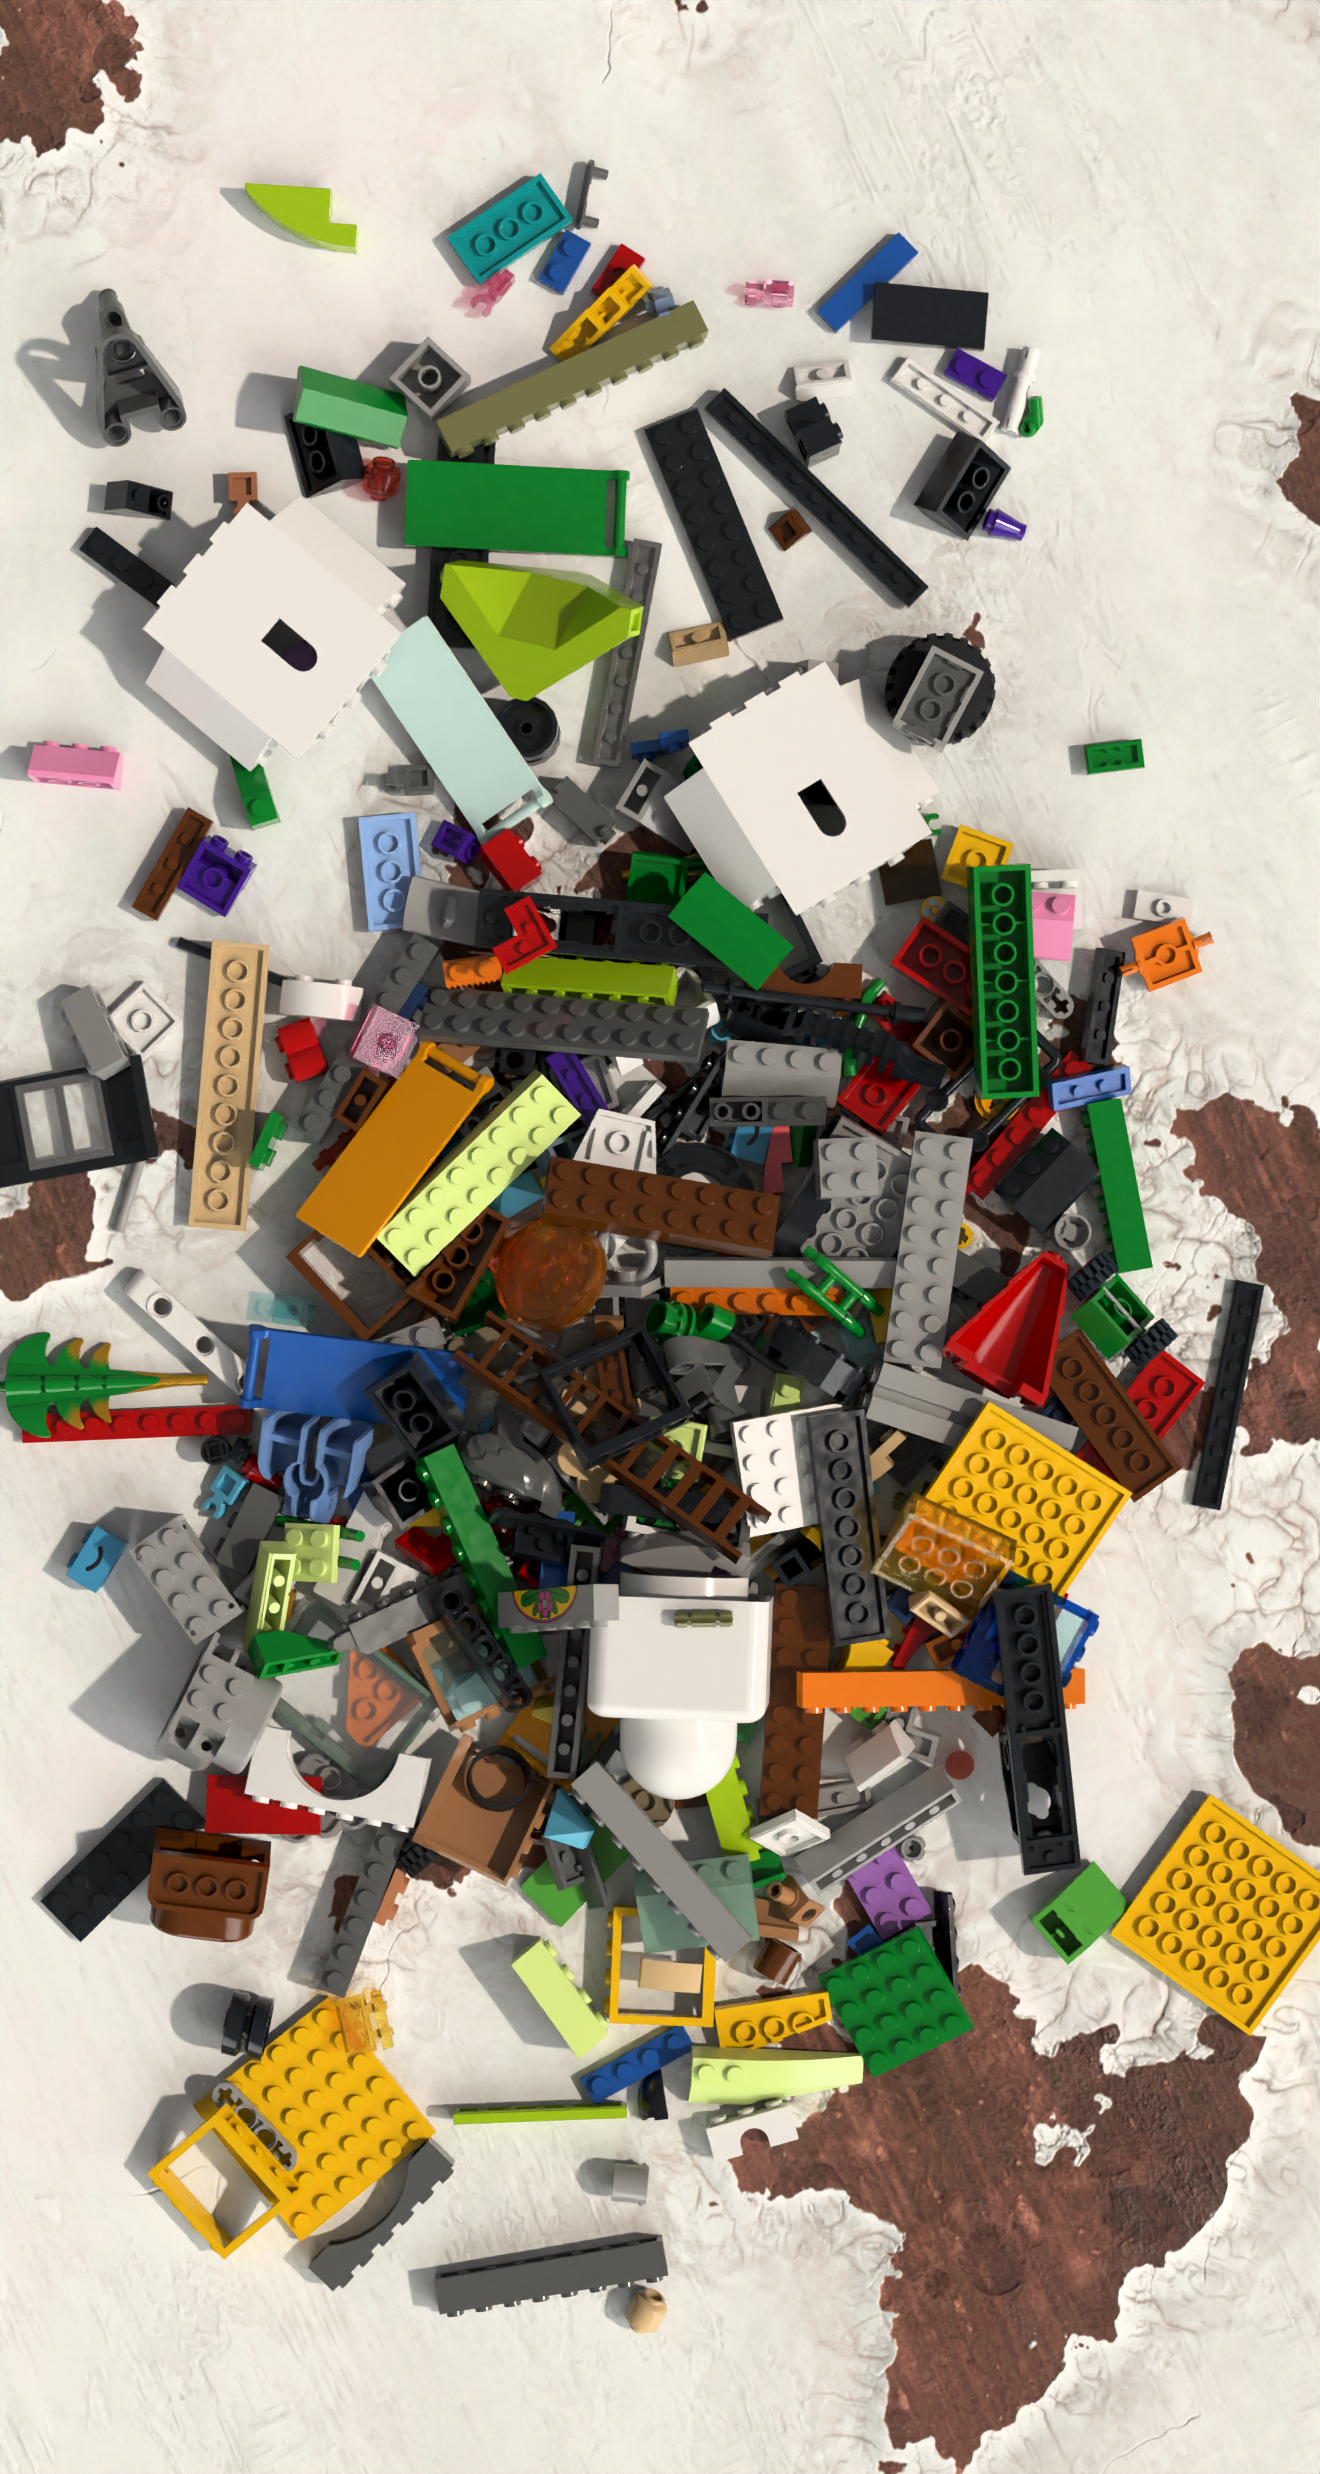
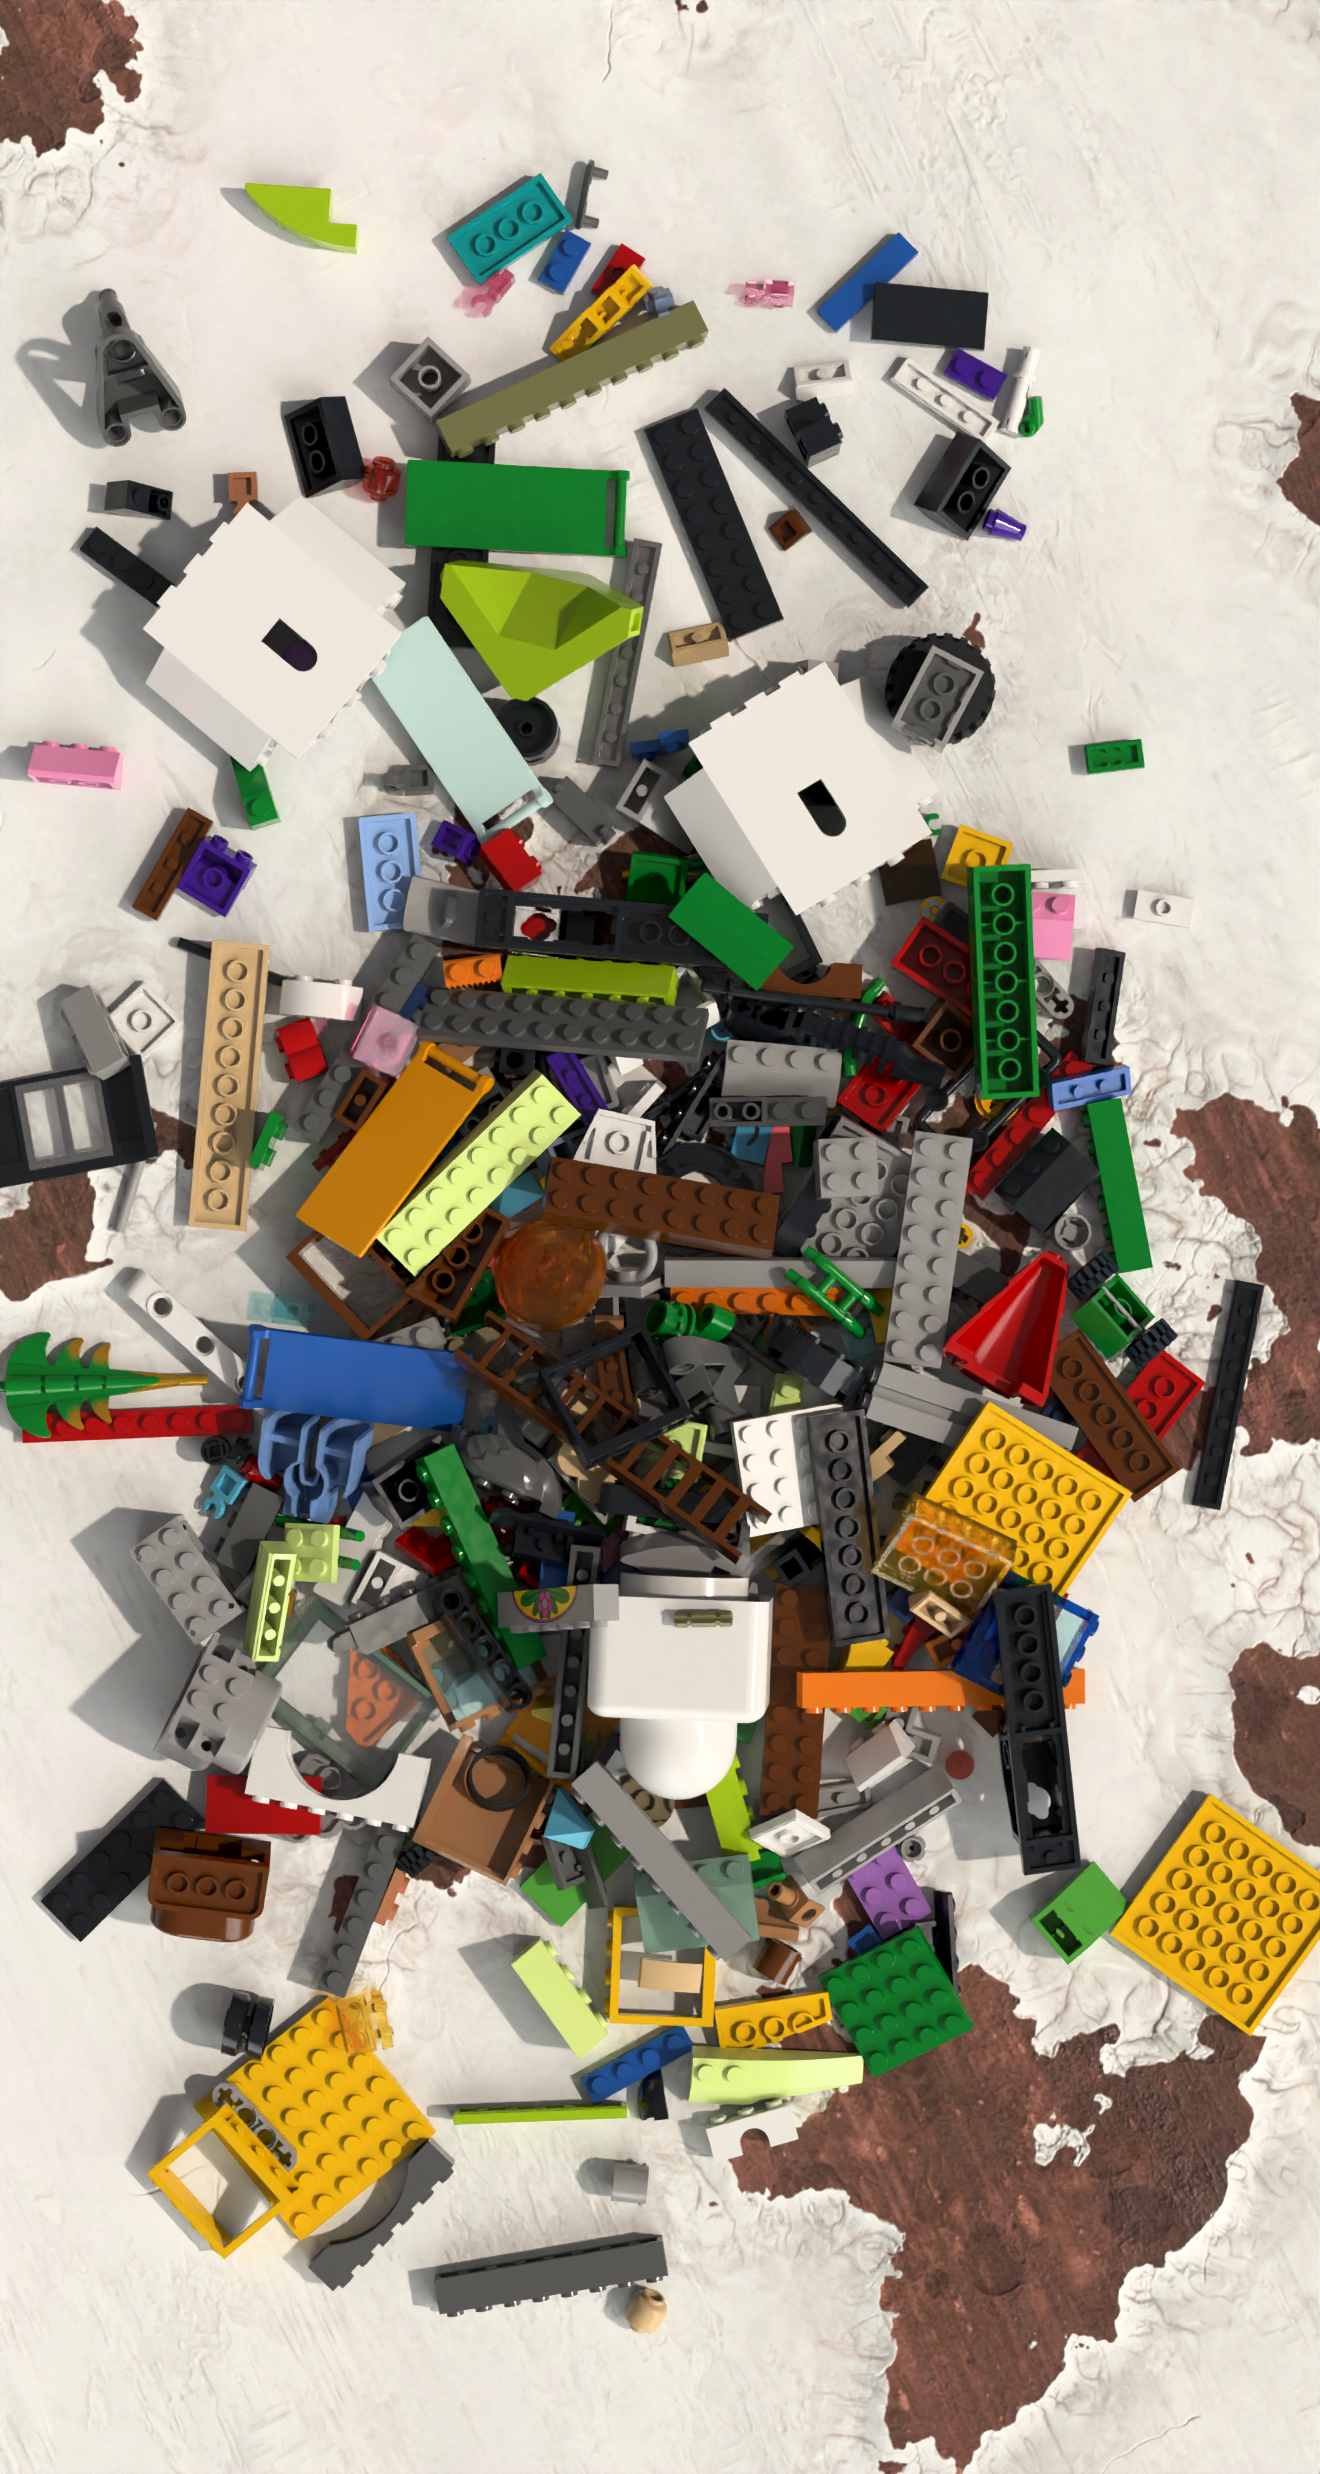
dark azure brick [66,1525,129,1593] -> none
green slope [247,1630,343,1680] -> none
slope [293,365,408,449] -> none
black slope [364,1351,467,1460] -> none
red plate [492,896,557,975] -> none
orange plate [1119,917,1214,992] -> none

